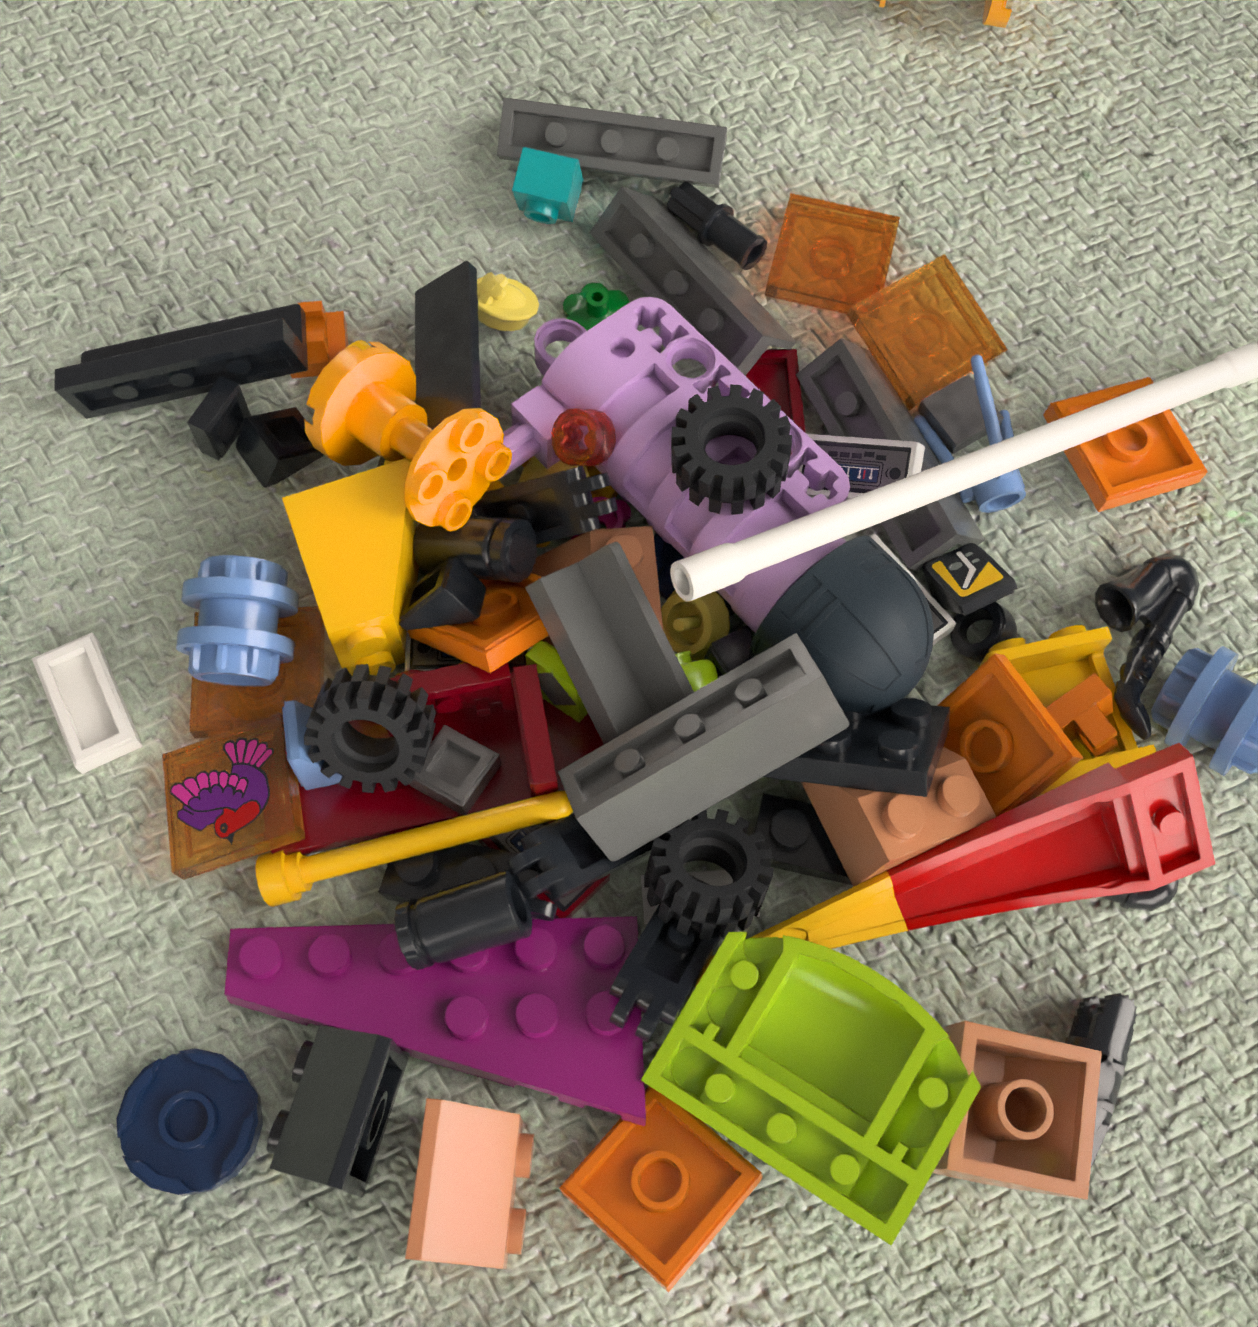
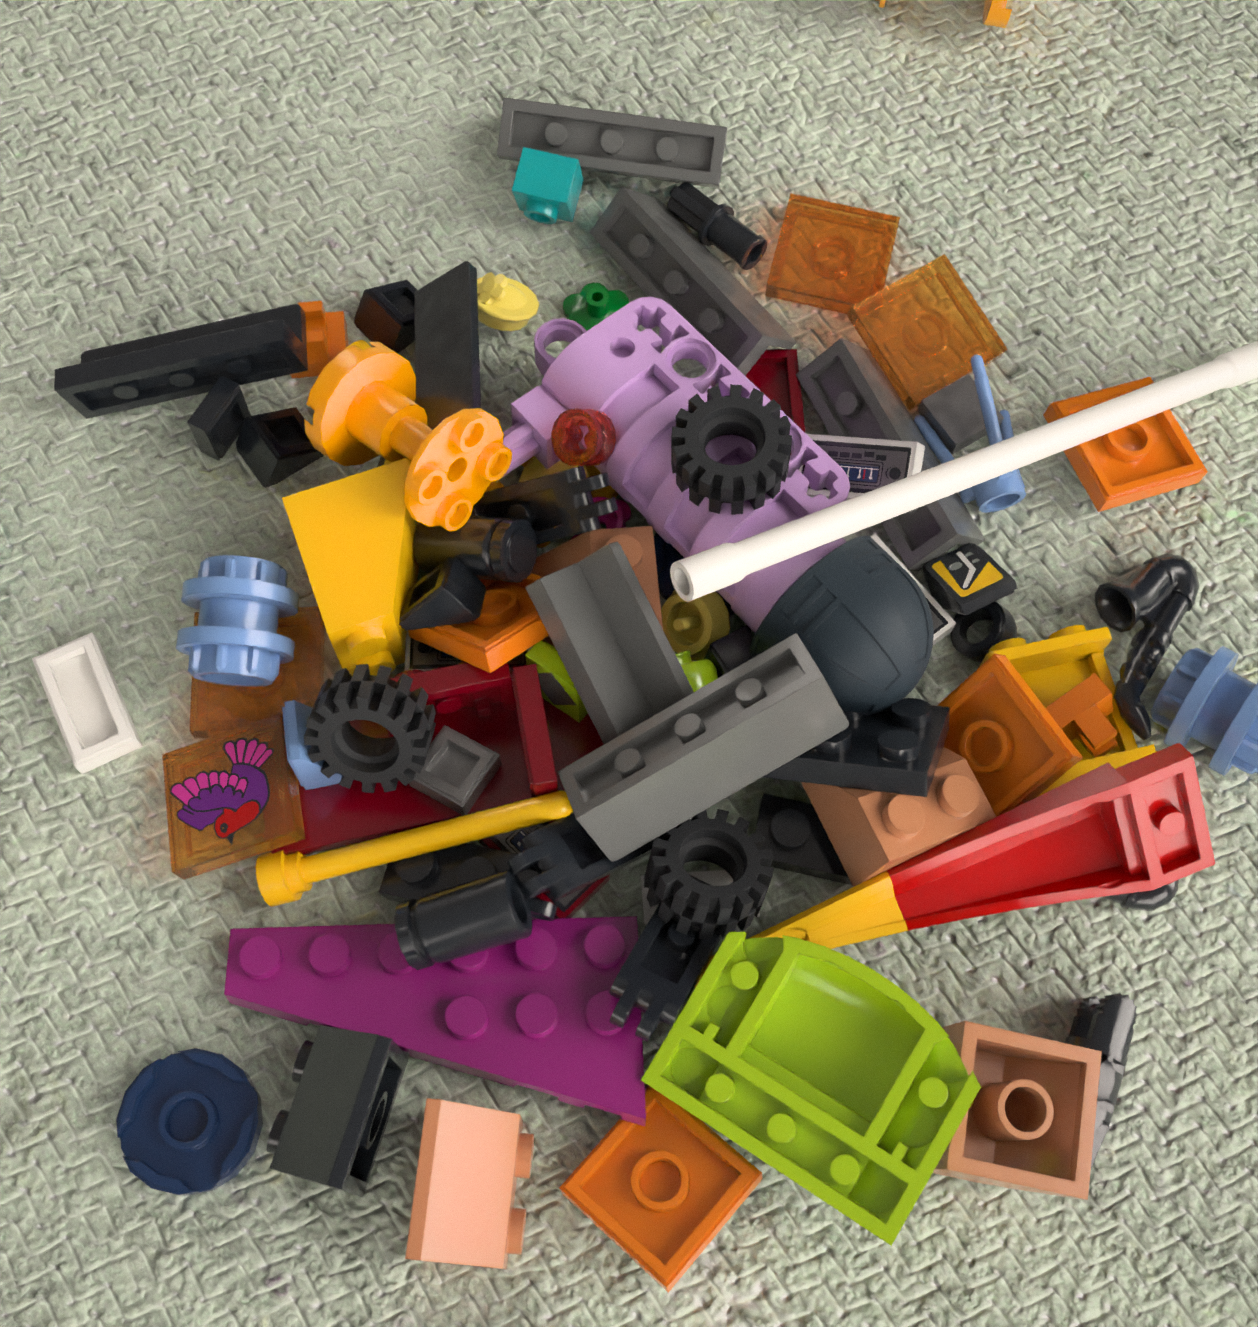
none -> black slope [354,280,417,353]

